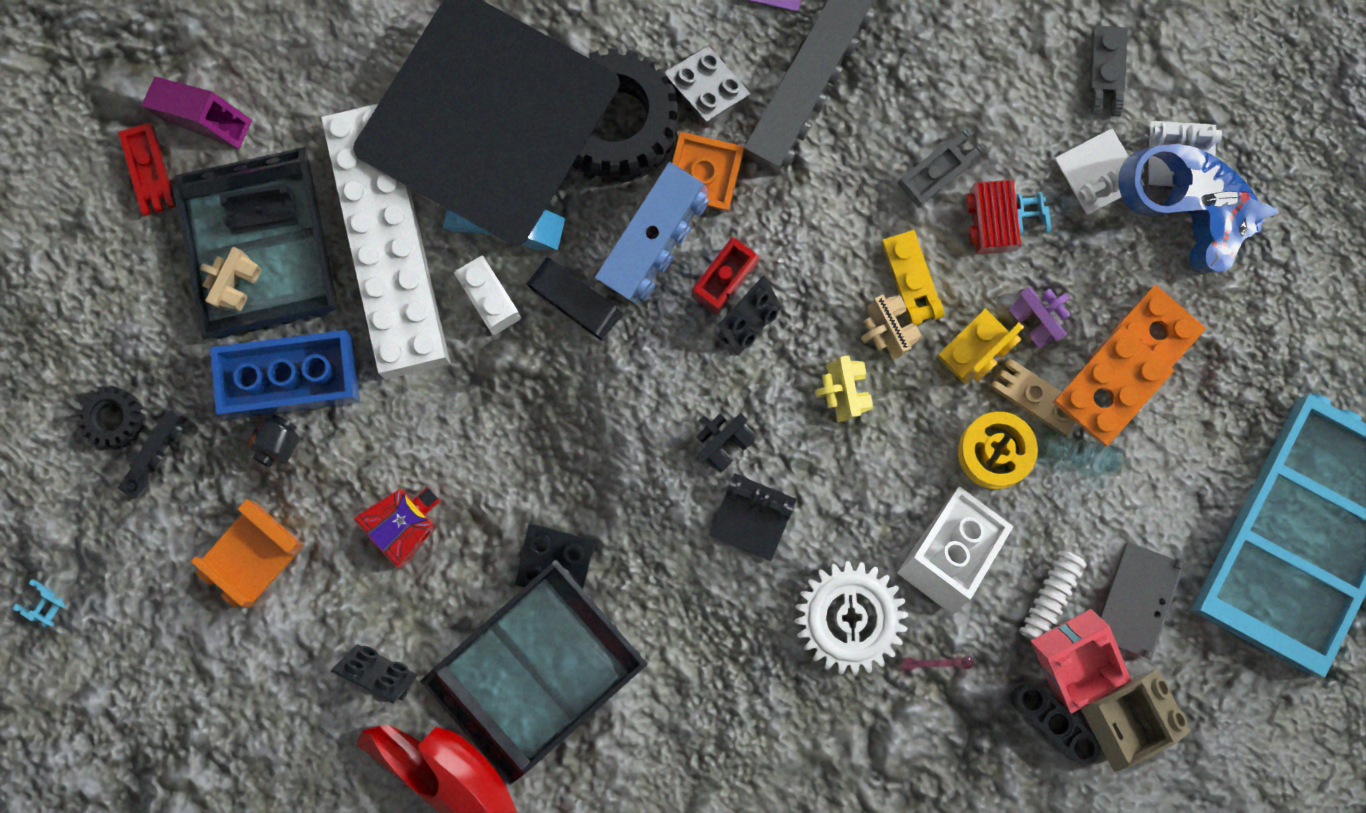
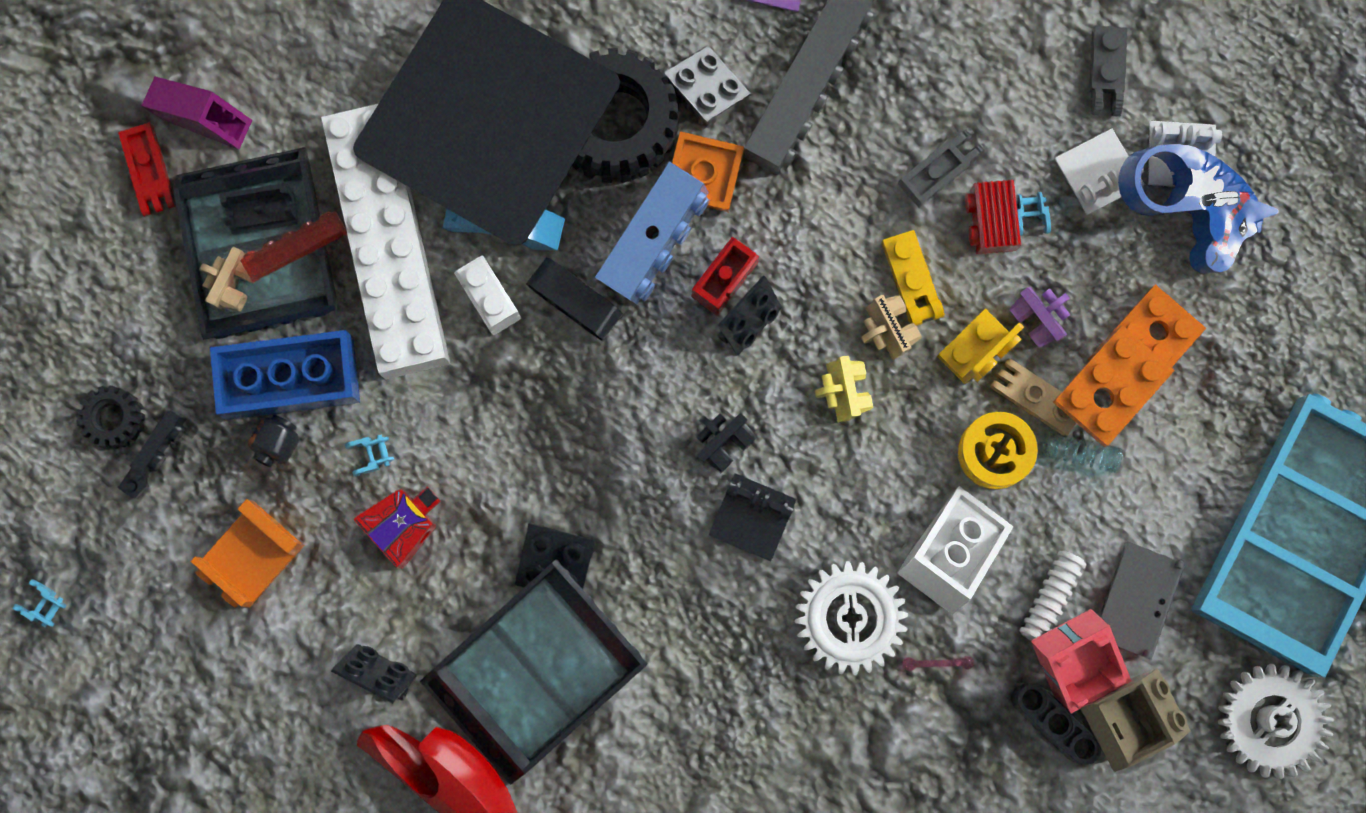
none -> clear red piece [240,211,347,283]
none -> medium azure piece [345,435,394,476]
none -> white gear [1218,664,1334,779]

